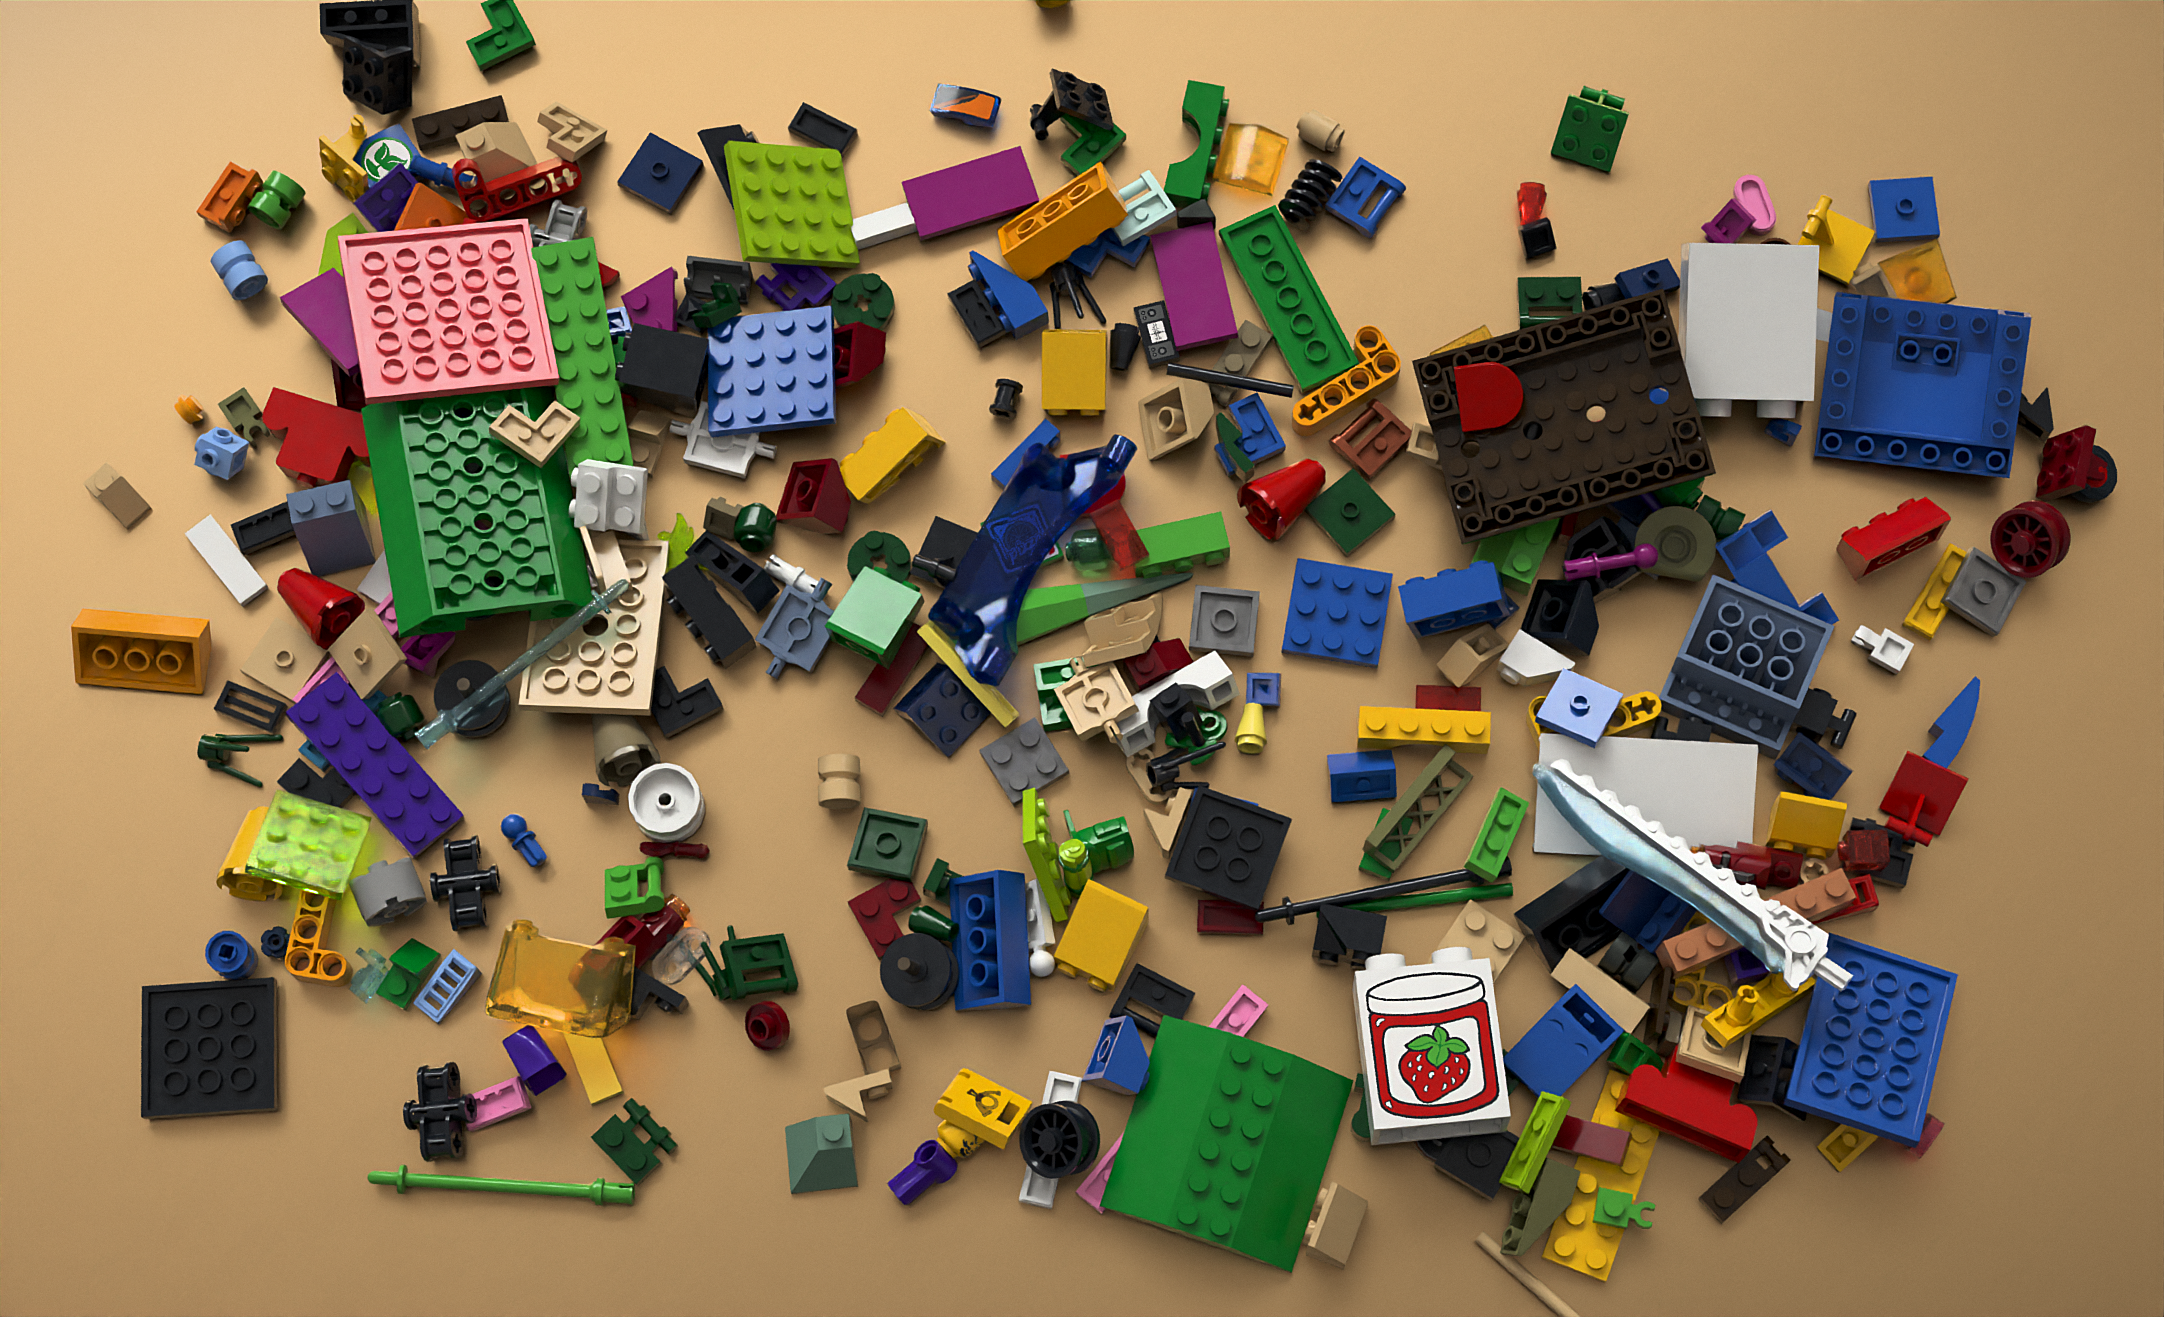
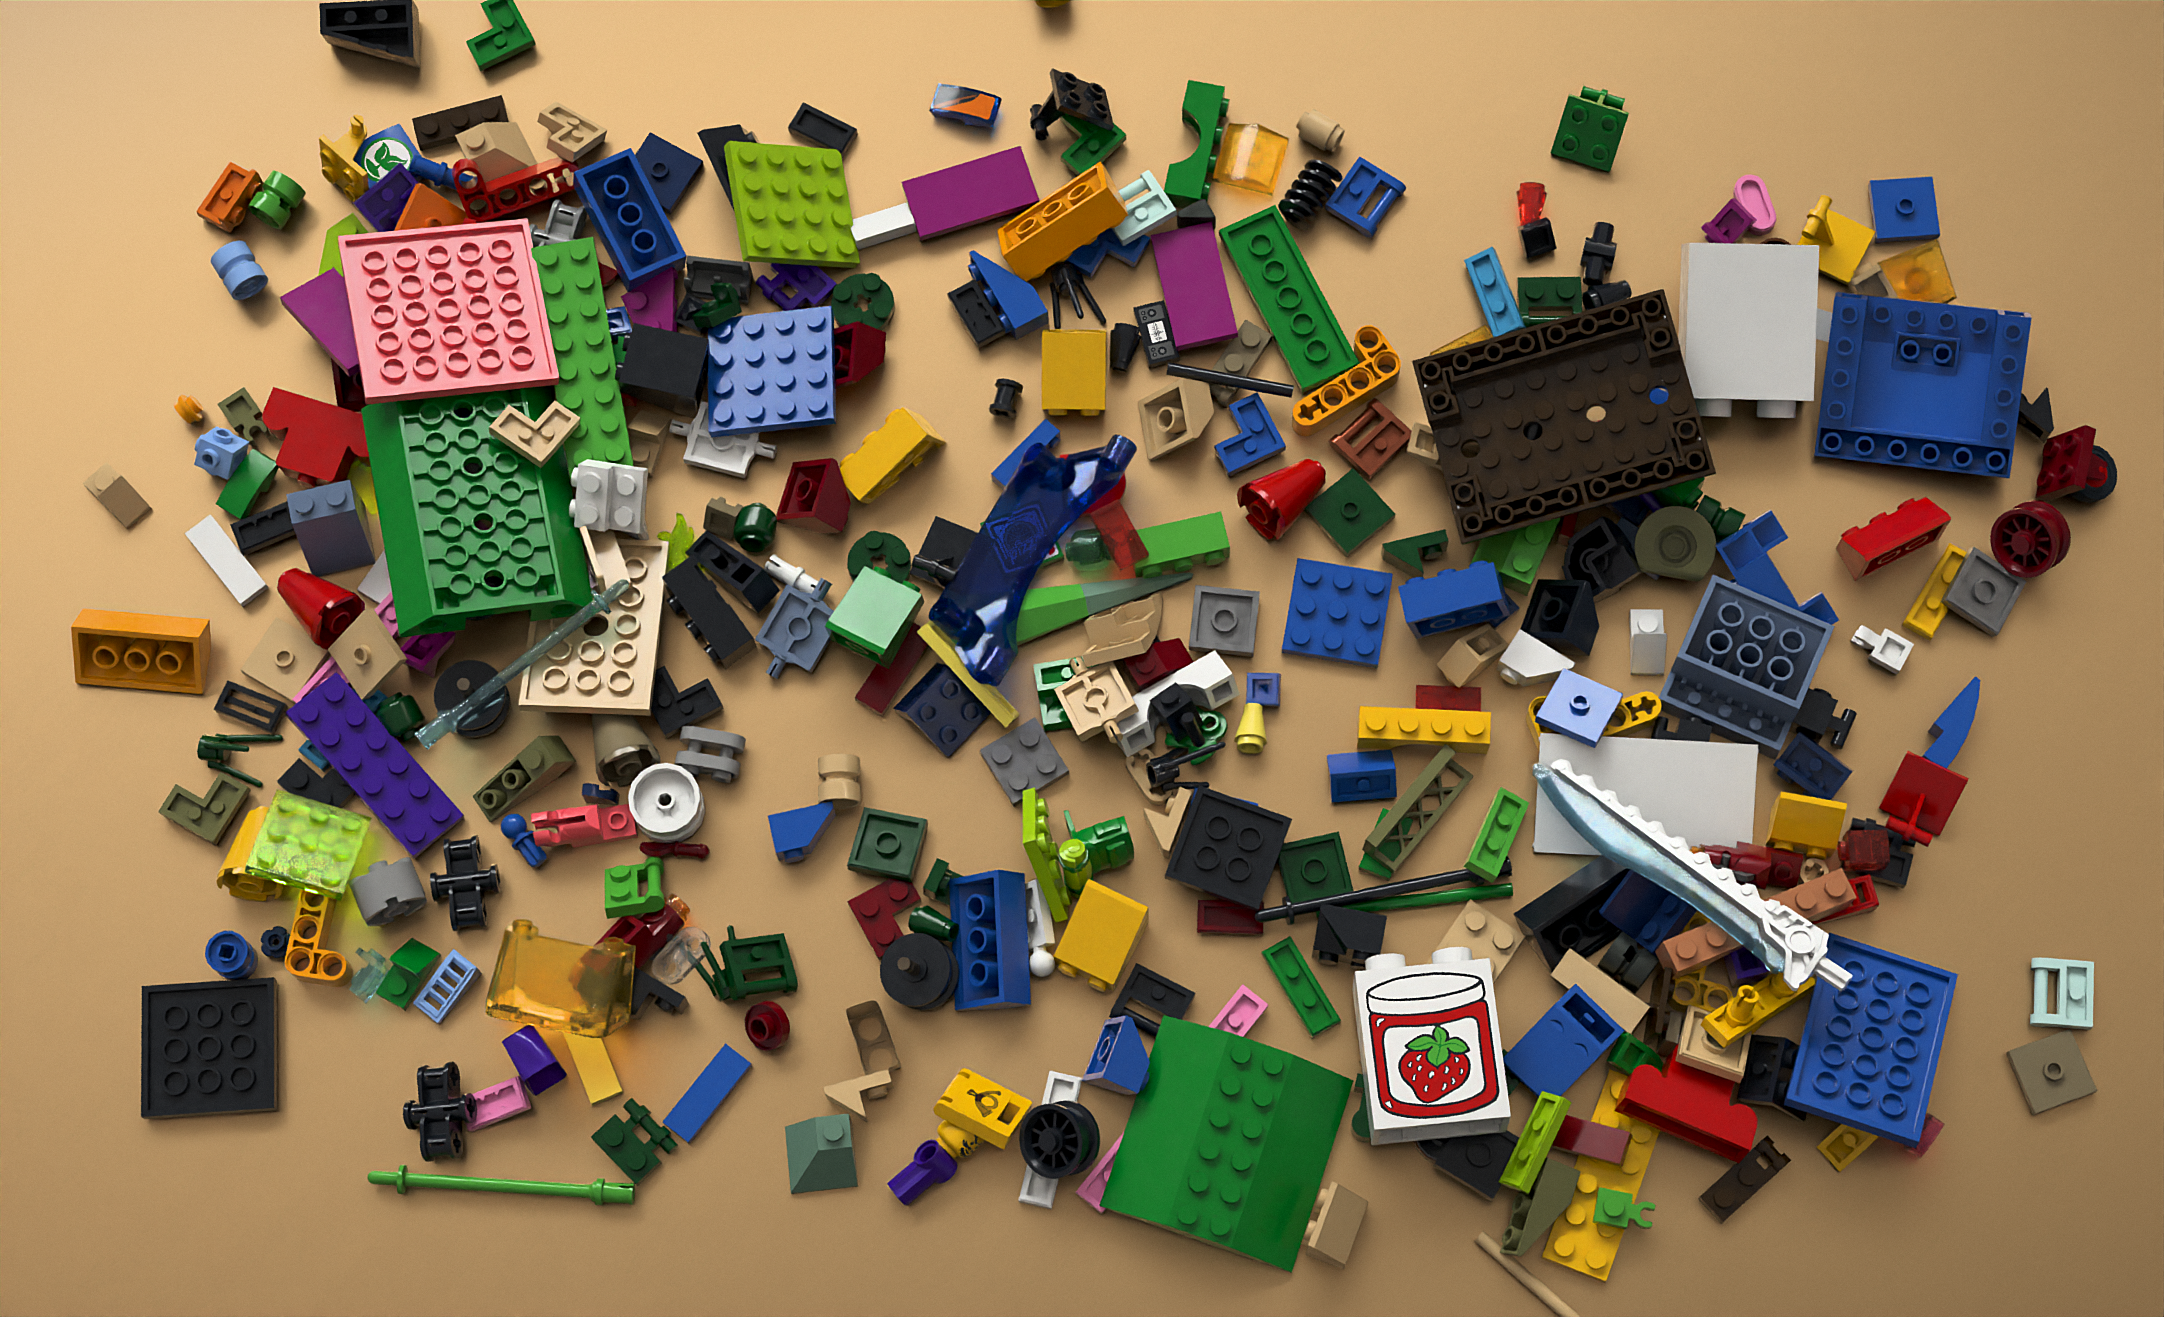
black bracket [342,36,413,115] -> none
dark green slope [1216,412,1255,484] -> none
red tile [1454,362,1523,432] -> none
magenta pin [1563,543,1658,582] -> none
dark blue plate [1614,258,1680,299] -> none
blue tile [1764,419,1802,446] -> none
none -> olive plate [158,772,251,845]
none -> green slope [216,449,279,519]
none -> olive slope [473,735,576,822]
none -> coral plate [531,804,638,848]
none -> blue brick [573,148,687,292]
none -> blue tile [663,1043,752,1144]
none -> light grey brick [674,726,746,783]
none -> blue slope [768,801,836,863]
none -> green tile [1261,936,1341,1039]
none -> dark green plate [1277,831,1354,903]
none -> dark green slope [1381,529,1448,578]
none -> dark azure tile [1464,247,1526,337]
none -> black axle [1580,222,1617,286]
none -> white slope [1629,609,1667,675]
none -> dark tan plate [2006,1029,2097,1115]
none -> light aqua plate [2030,957,2094,1030]

